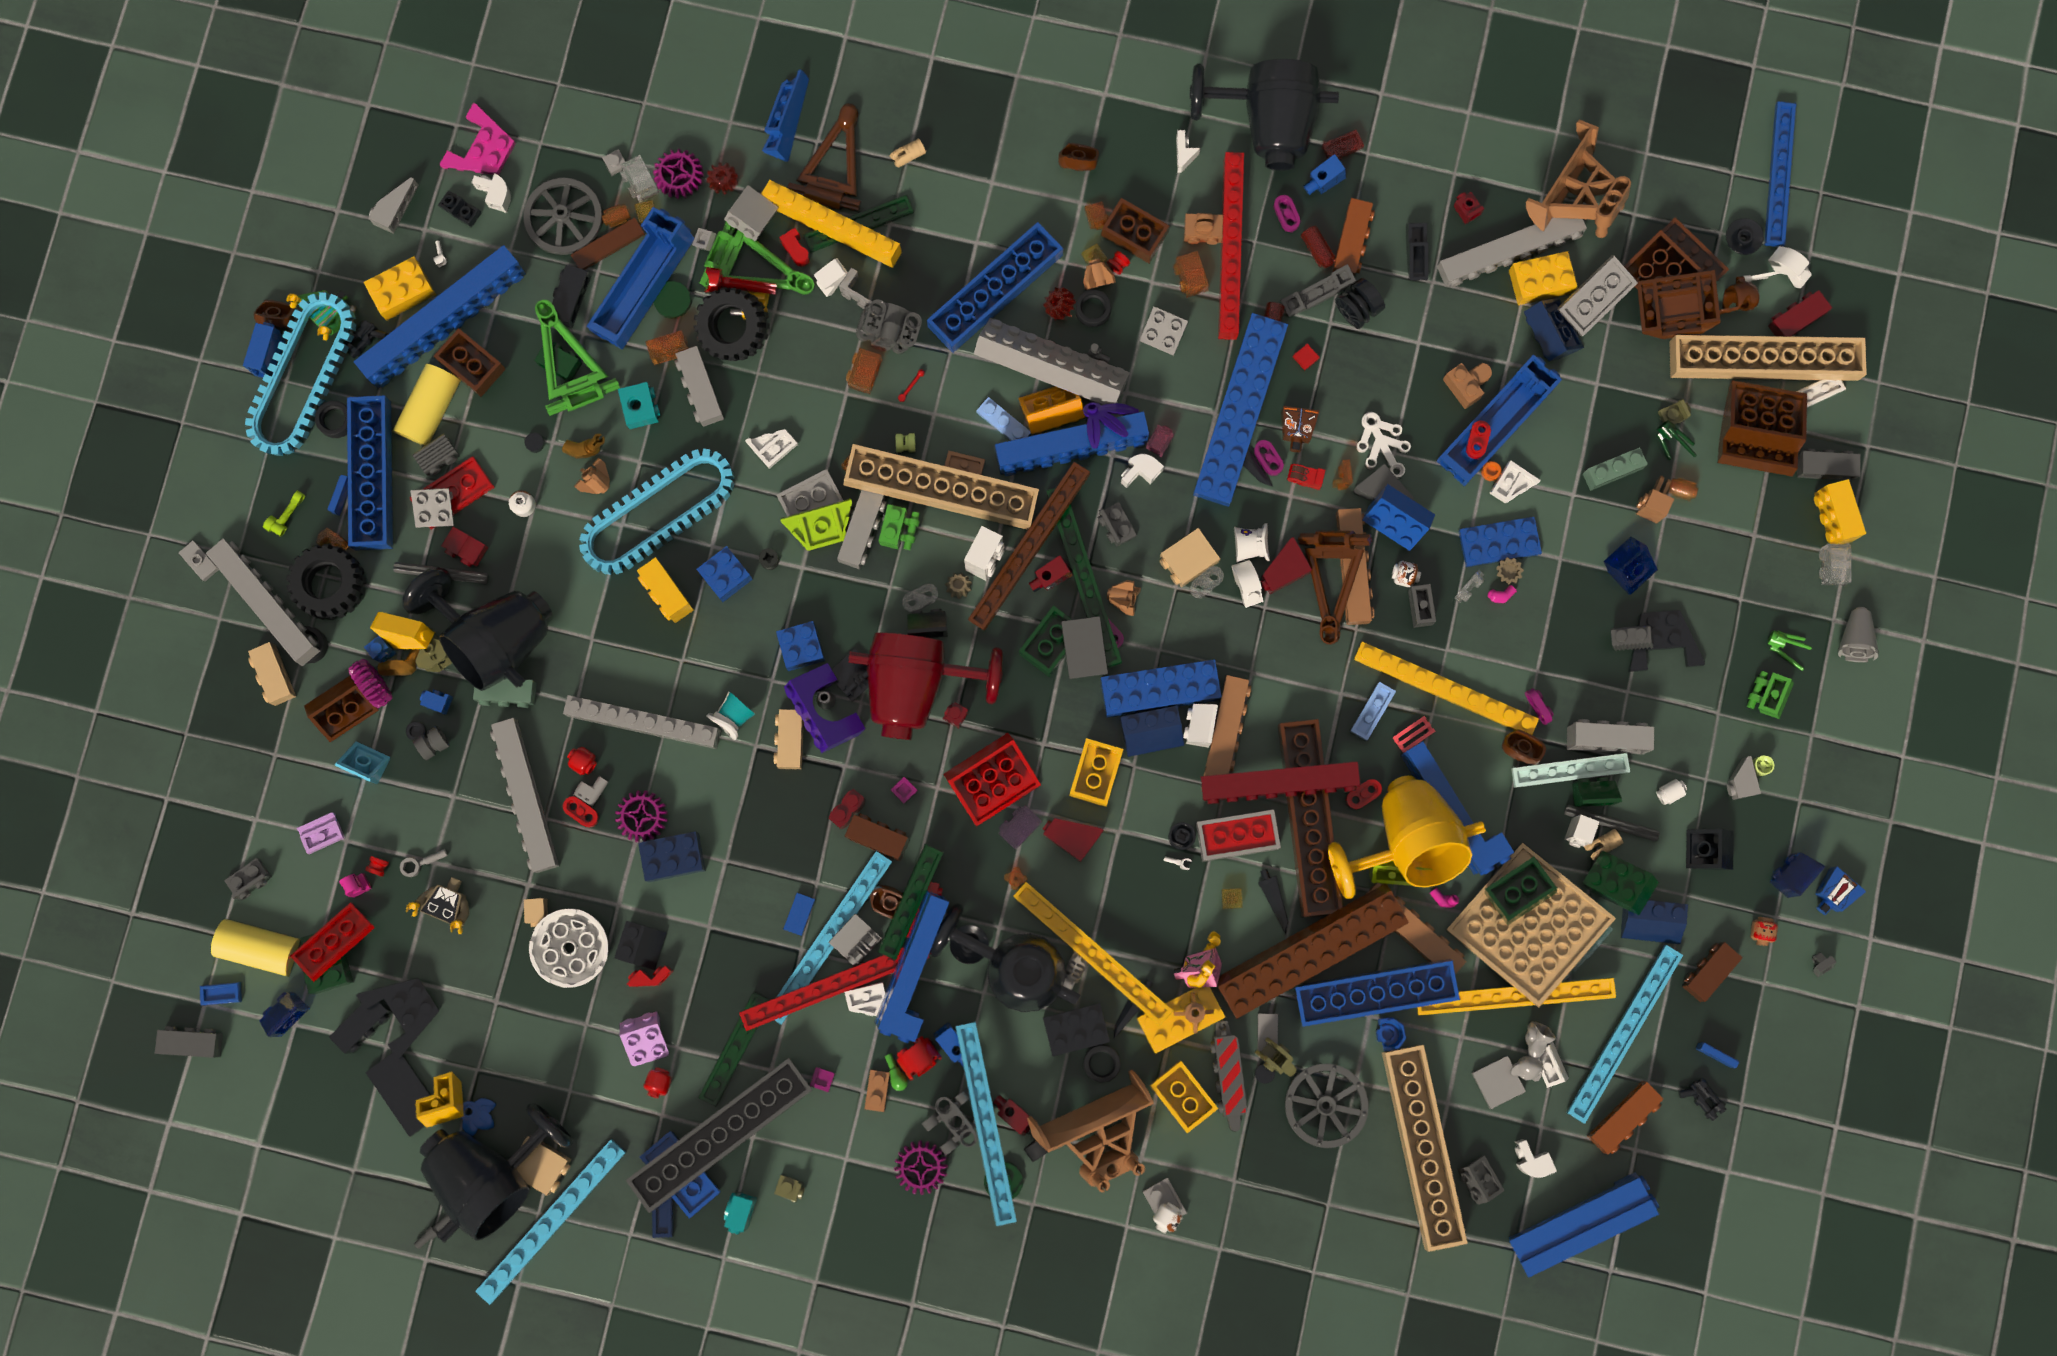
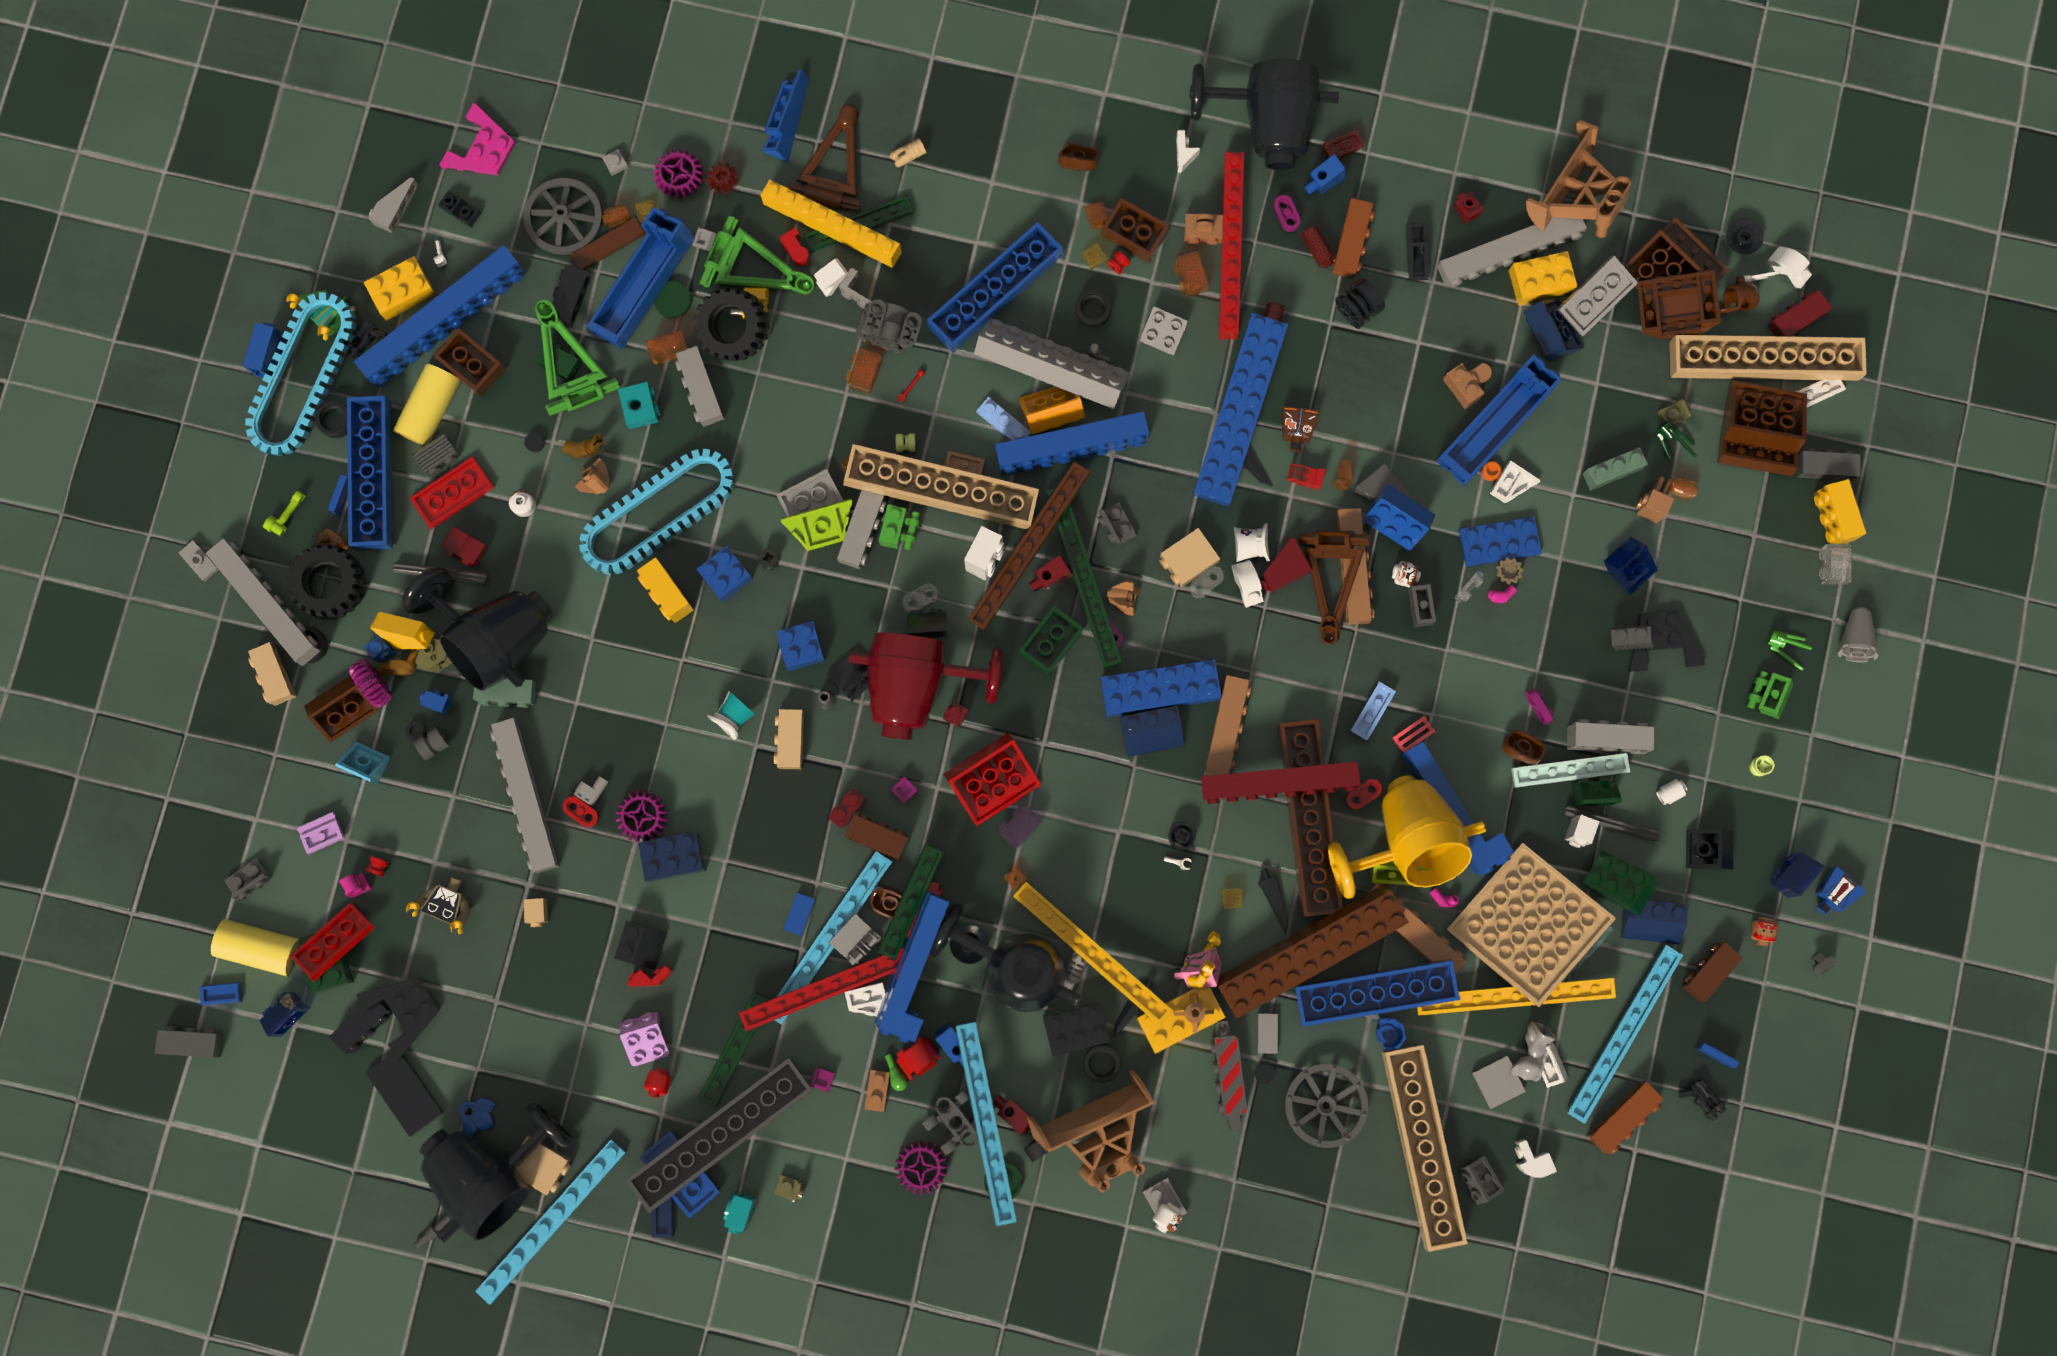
reddish brown piece [253,300,295,328] -> none
light grey piece [400,849,448,877] -> none
light grey hinge [411,488,454,528] -> none
yellow brick [416,1072,464,1128] -> none
white brick [472,174,511,213] -> none
white brick [529,909,609,988] -> none
light grey brick [563,695,721,749] -> none
red head [567,747,597,775] -> none
clear brick [620,155,659,203] -> none
red piece [704,267,777,295] -> none
light grey brick [724,185,779,241] -> none
white wing [745,429,798,469] -> none
dark purple arch [784,663,865,753] -> none
dark tan piece [945,572,972,599] -> none
clear red gear [1043,287,1076,320] -> none
dark red slope [1043,818,1104,863] -> none
dark grey tile [1061,616,1108,679] -> none
yellow brick [1069,738,1123,807] -> none
medium nougat brick [1083,259,1116,289] -> none
dark purple plant [1083,402,1139,449] -> none
white brick [1121,454,1164,488] -> none
clear pink brick [1146,425,1175,458] -> none
yellow brick [1149,1061,1218,1133] -> none
white slope [1183,704,1218,748] -> none
red brick [1196,810,1281,862] -> none
magenta plate [1254,440,1284,476] -> none
olive hinge [1254,1037,1297,1077] -> none
dark grey slope [1281,264,1356,317] -> none
red tile [1293,344,1320,371] -> none
yellow plate [1354,642,1539,735] -> none
white plant [1356,412,1411,479] -> none
red plate [1466,421,1491,459] -> none
dark green brick [1485,857,1558,925] -> none
blue brick [1508,1172,1659,1278] -> none
tan hinge [1584,829,1623,860] -> none
light grey slope [1727,756,1761,800] -> none
blue plate [1764,101,1796,247] -> none

